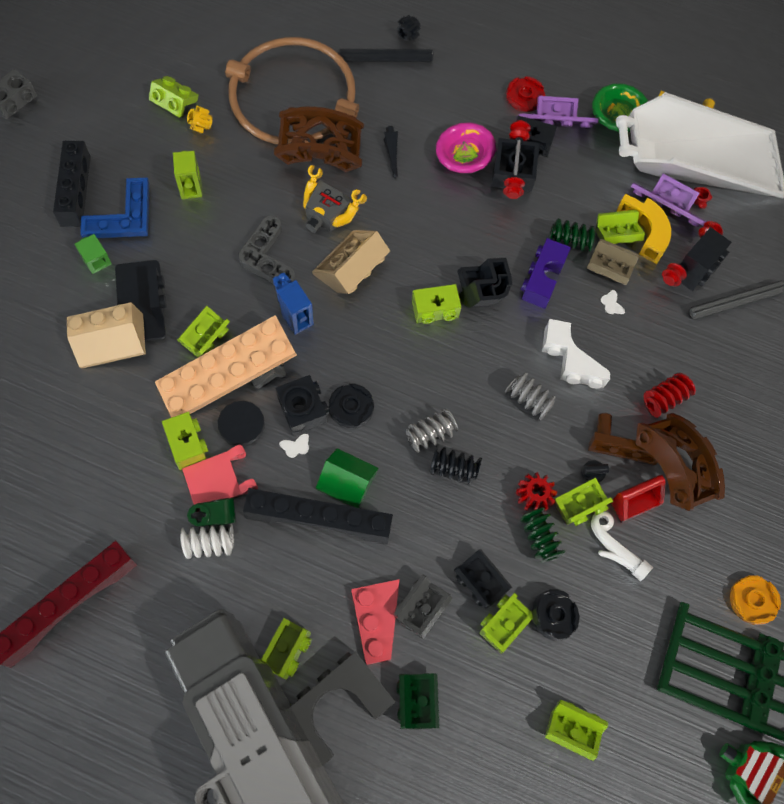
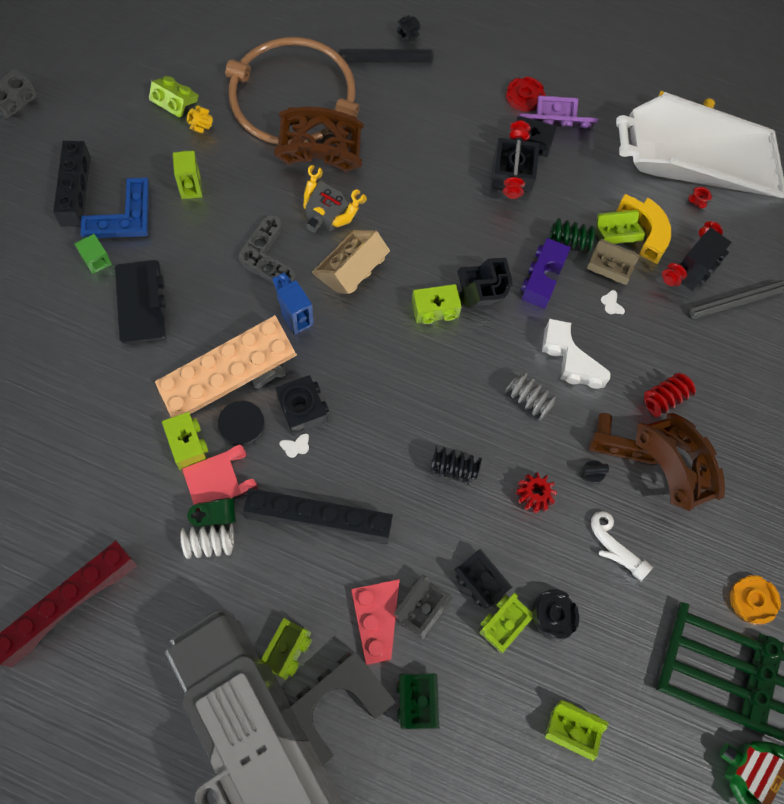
tan slope [67,302,146,369] -> none
lime bracket [177,306,230,358] -> none
green slope [315,448,379,508] -> none
black tile [329,384,374,428] -> none
black piece [383,126,398,178] -> none
light grey piece [406,409,458,453] -> none
dark pink piece [436,122,496,173] -> none
dark green piece [520,508,566,563] -> none
lime bracket [554,478,613,526] -> none
green piece [592,84,649,132] -> none
red tile [610,475,665,523] -> none
medium lavender bracket [631,173,707,227] -> none

